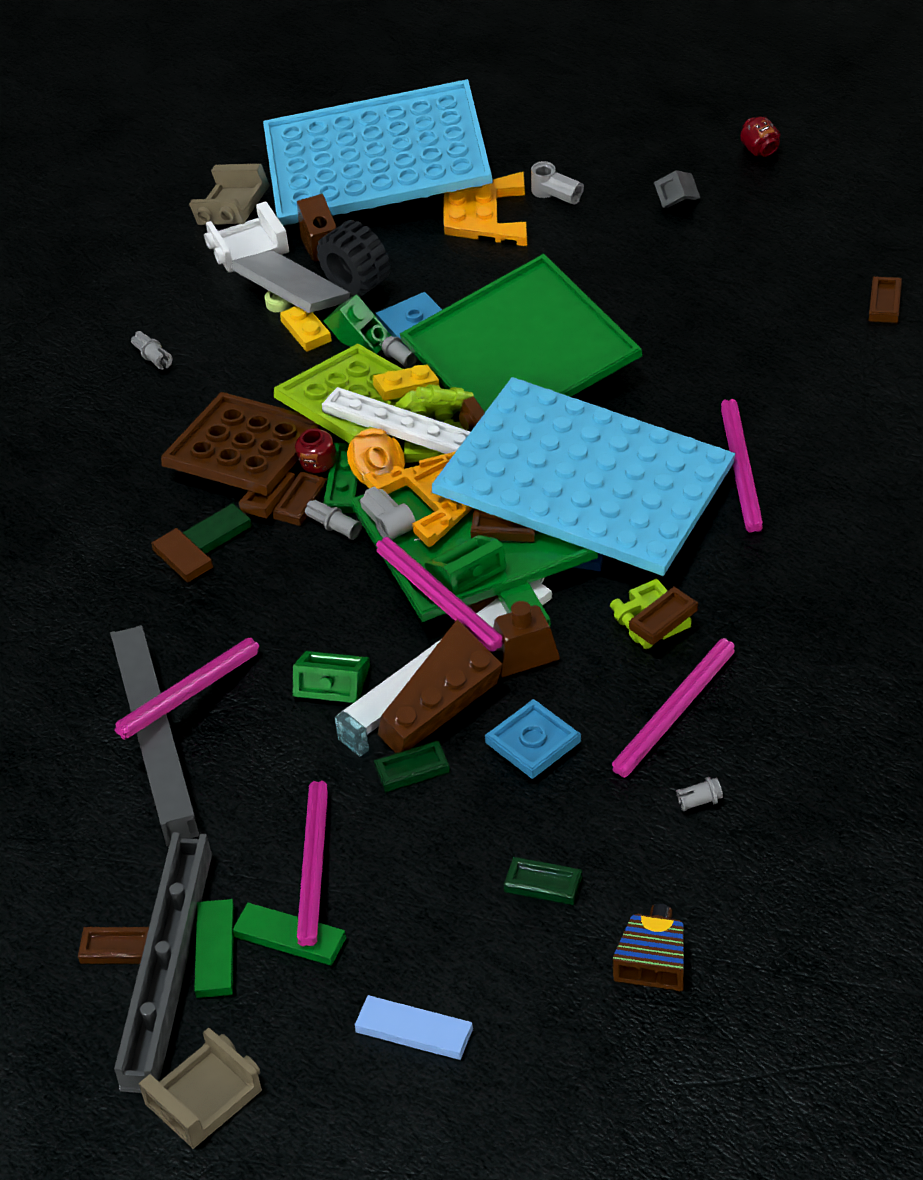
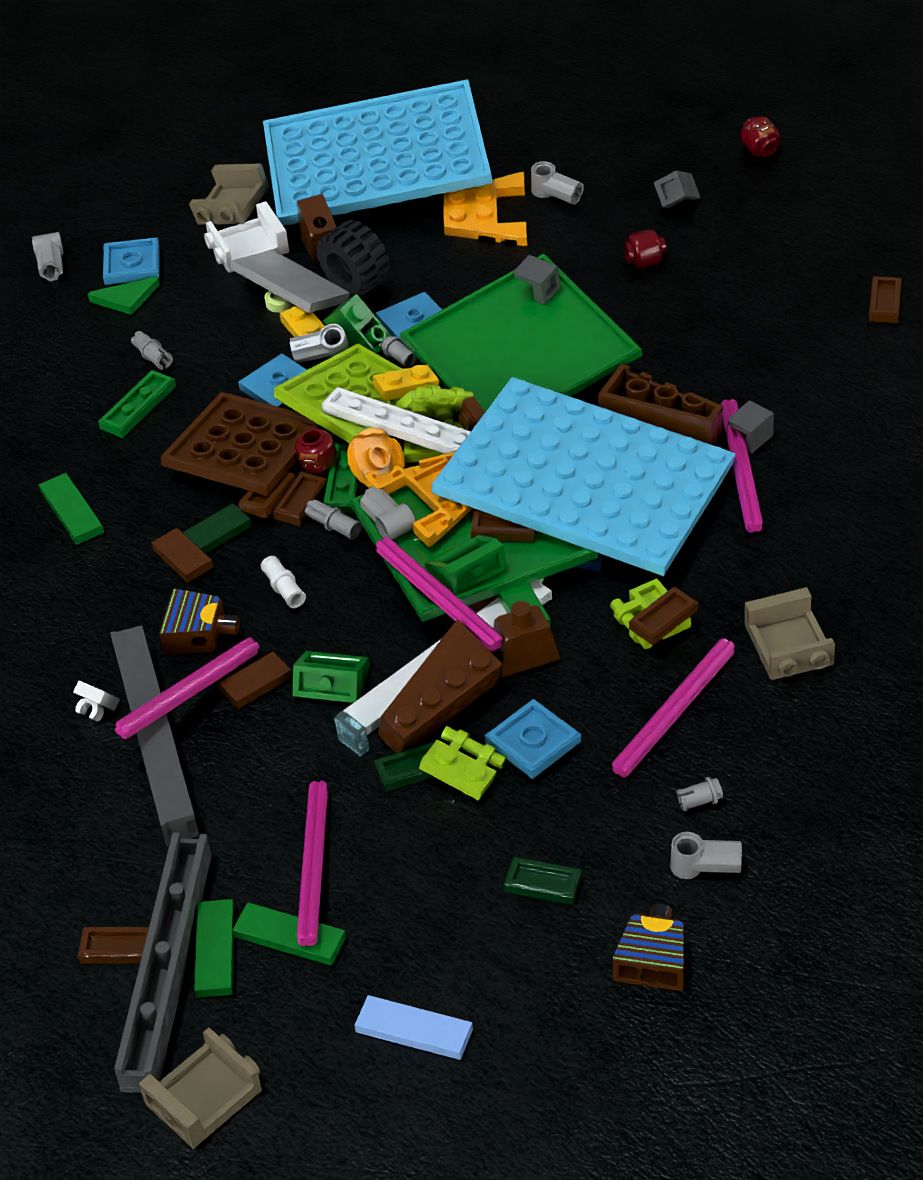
none -> light grey piece [32,232,64,281]
none -> green tile [39,473,104,545]
none -> white tile [73,681,120,721]
none -> green tile [88,276,160,315]
none -> green tile [98,370,176,438]
none -> dark azure plate [103,238,160,285]
none -> reddish brown torso [159,589,240,655]
none -> reddish brown tile [219,652,292,709]
none -> dark azure plate [238,353,306,409]
none -> white pin [261,556,306,608]
none -> light grey piece [290,324,350,364]
none -> lime plate [419,726,506,801]
none -> dark grey panel [514,255,561,305]
none -> reddish brown wedge [598,363,723,446]
none -> dark red head [623,229,667,269]
none -> light grey piece [670,832,742,879]
none -> dark grey panel [728,400,774,454]
none -> dark tan panel [744,587,835,680]

